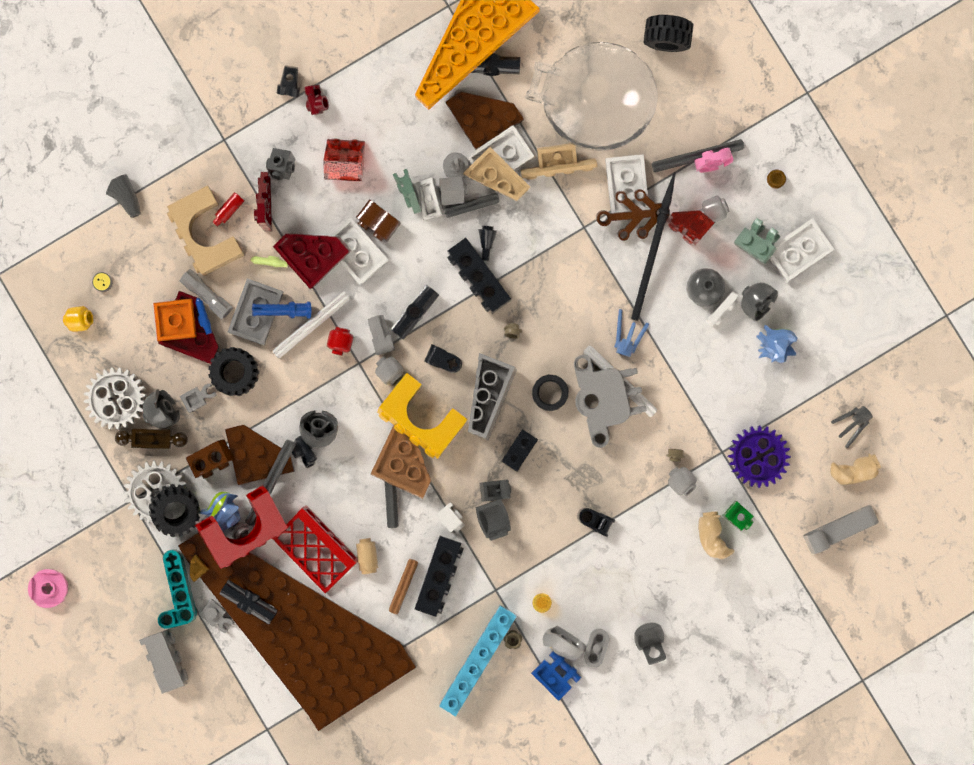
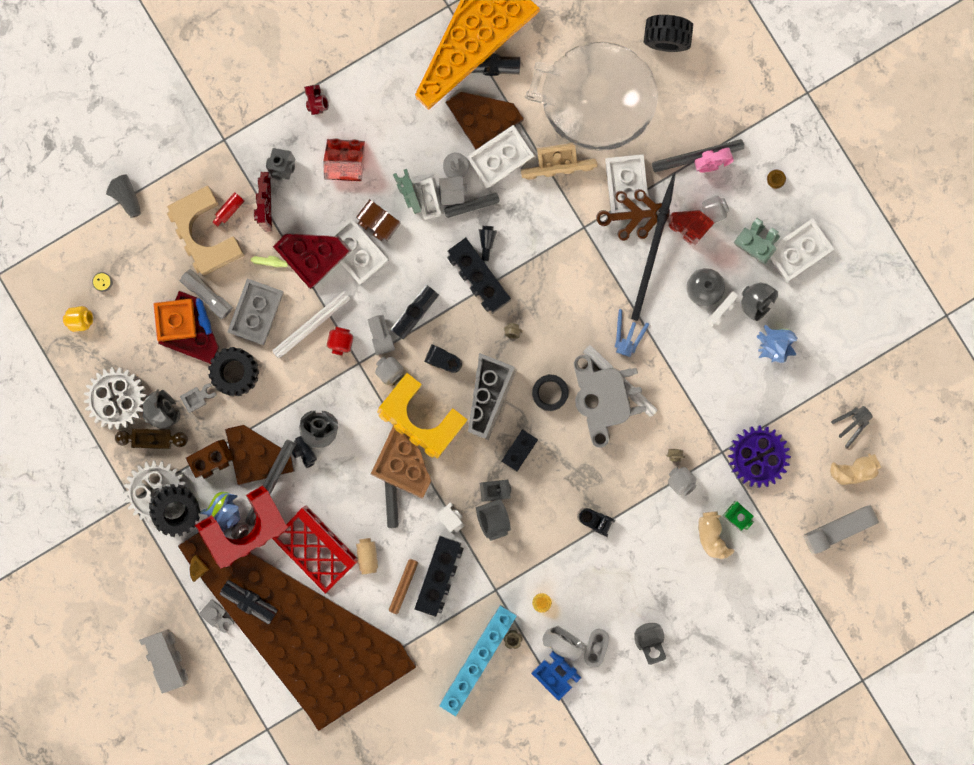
bright pink plate [28,569,68,608] -> none
teal beam [158,549,197,629] -> none
blue pin [252,301,311,319] -> none
black plate [276,65,300,97] -> none
tan wing [463,147,531,201] -> none

